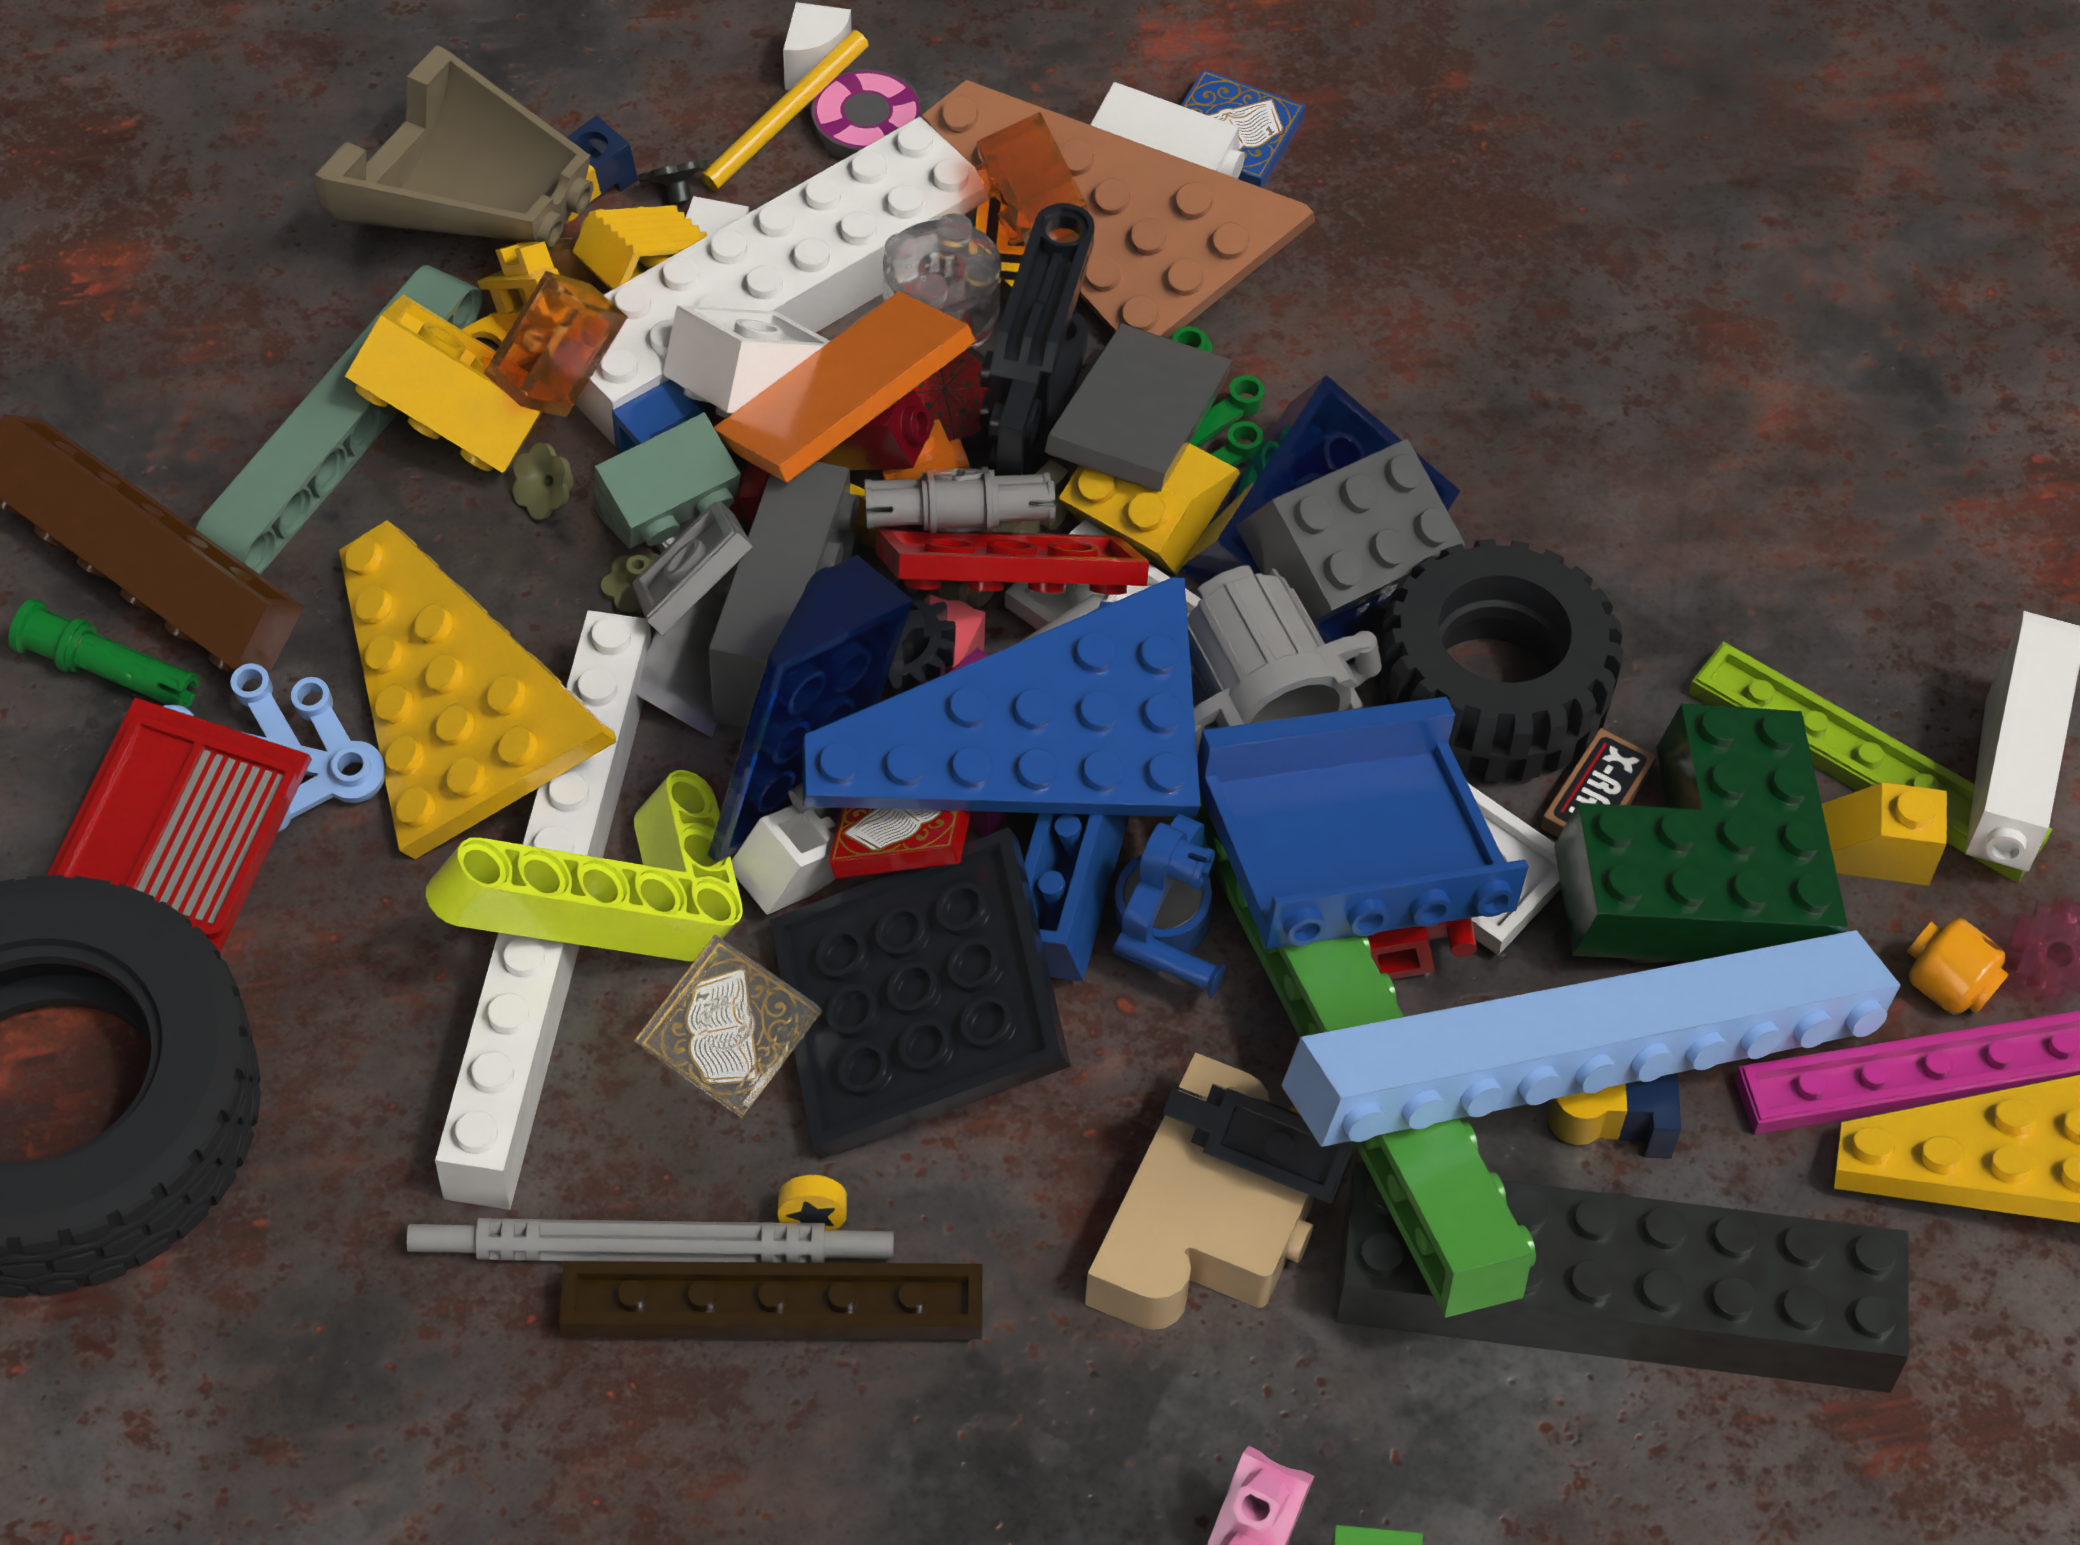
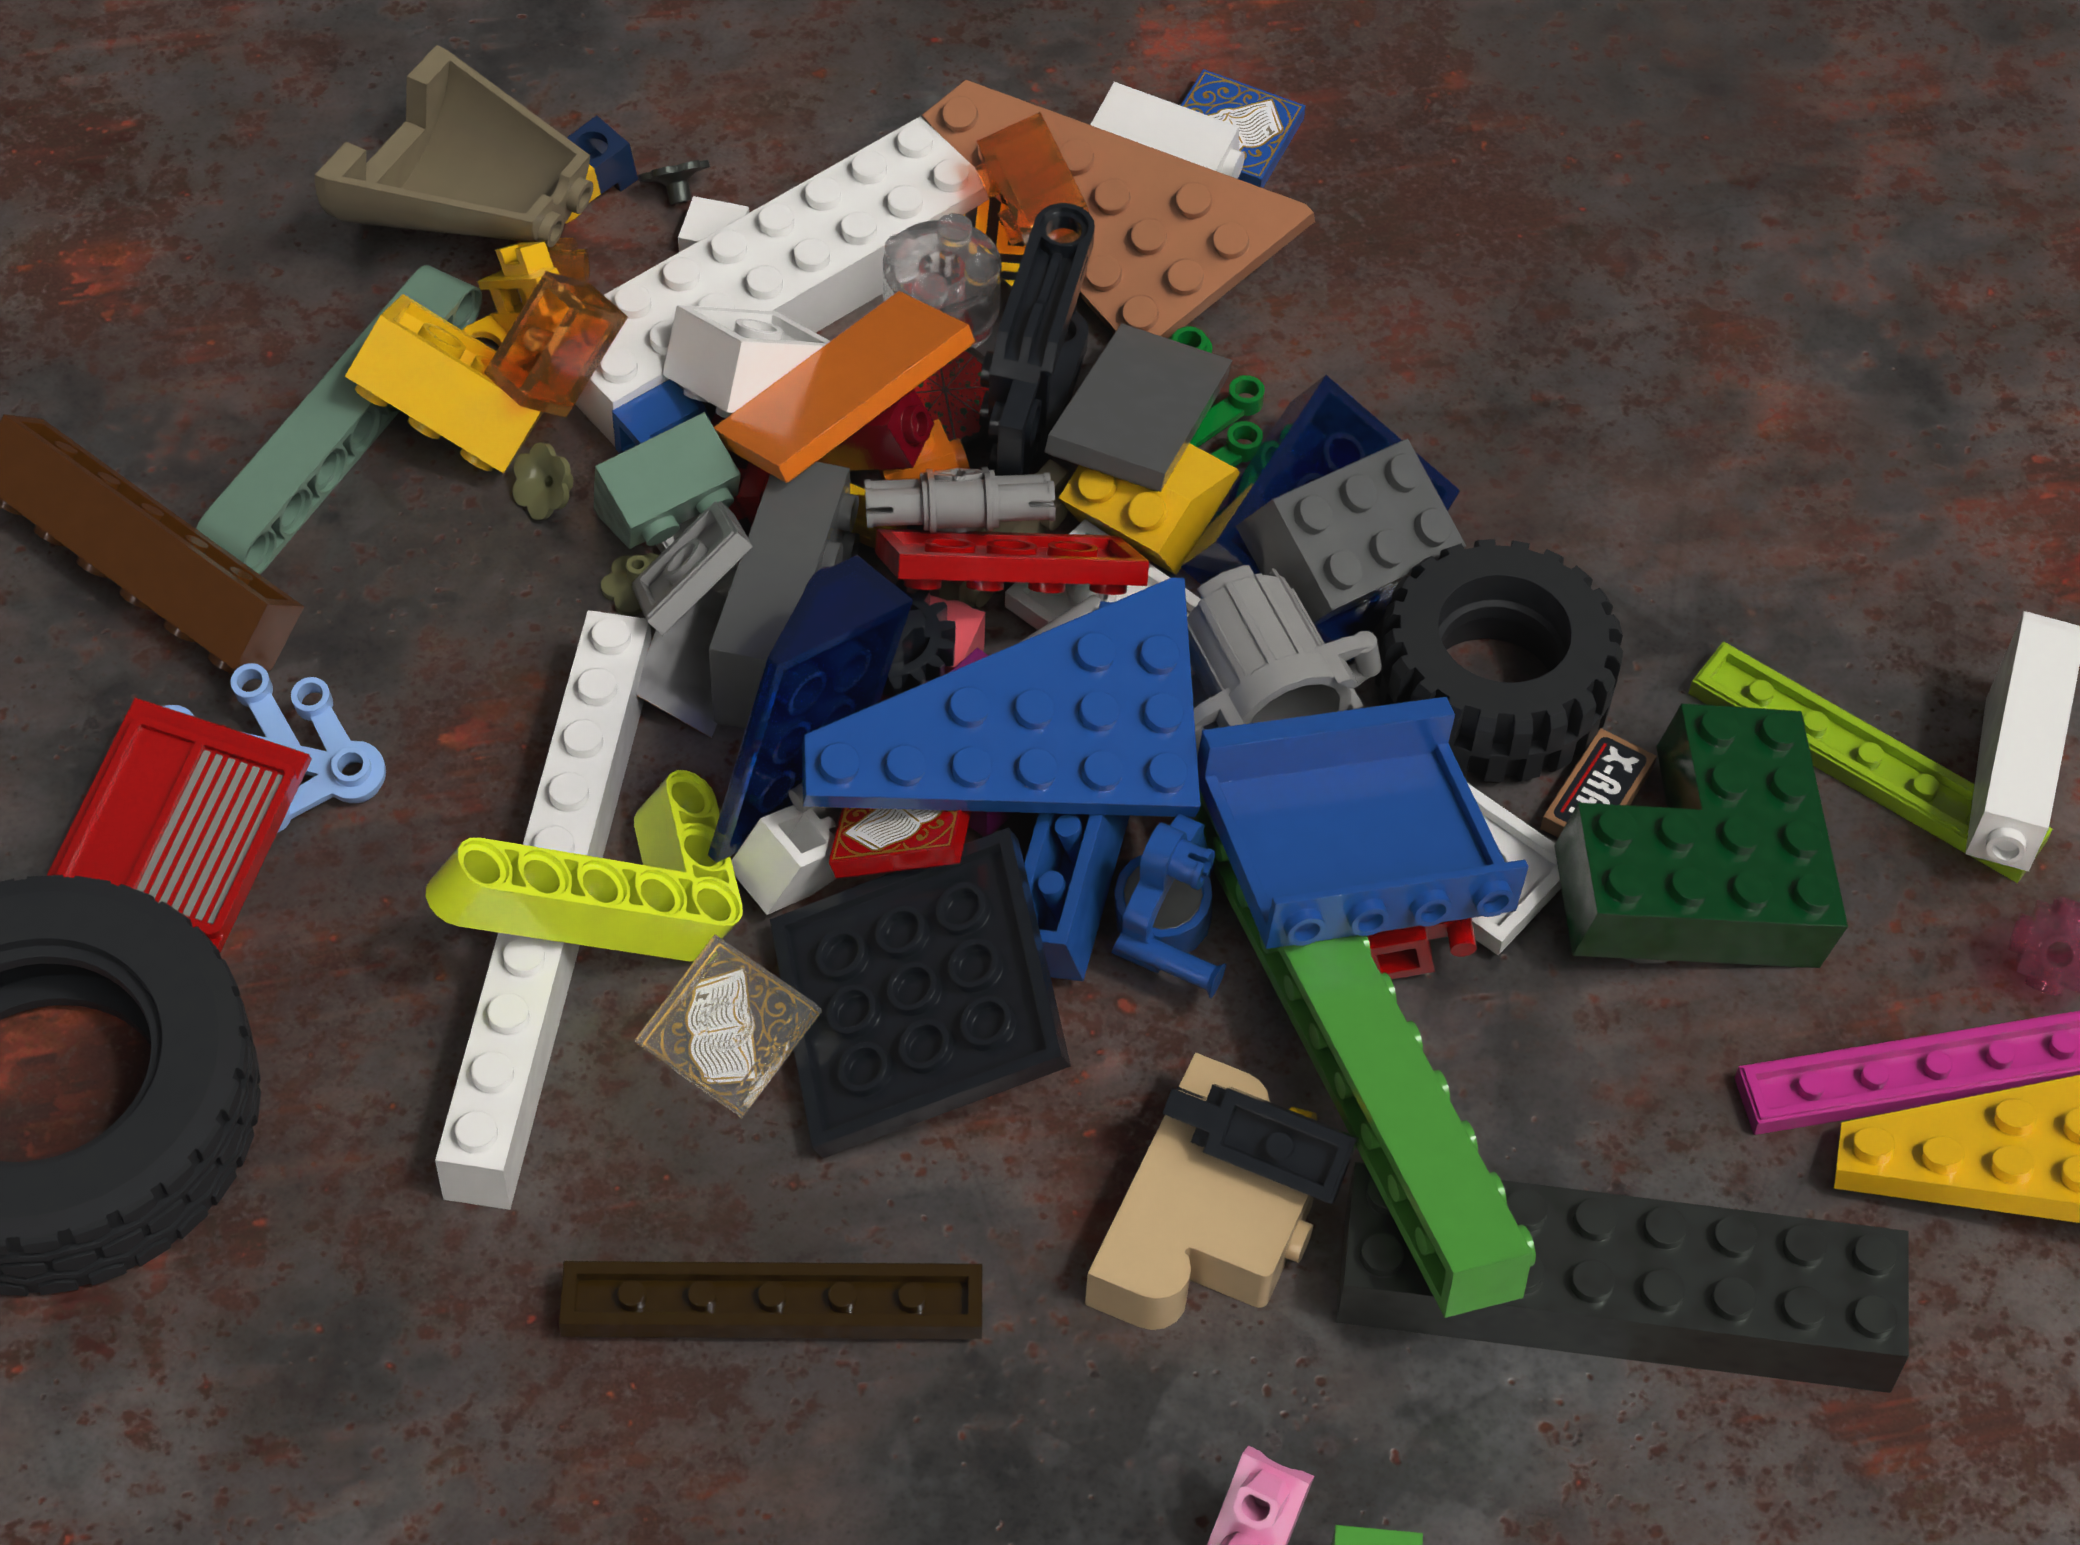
green pin [8,598,200,709] -> none
yellow wing [339,520,617,859] -> none
light grey axle [407,1218,894,1263] -> none
yellow brick [572,205,707,290] -> none
yellow piece [700,30,869,191] -> none
yellow tile [777,1175,847,1230] -> none
white brick [783,2,851,90] -> none
tile [811,69,922,159] -> none
light blue brick [1282,930,1901,1147] -> none
leg [1547,1073,1681,1159] -> none
yellow slope [1822,782,1947,886] -> none
light orange head [1907,918,2009,1015] -> none

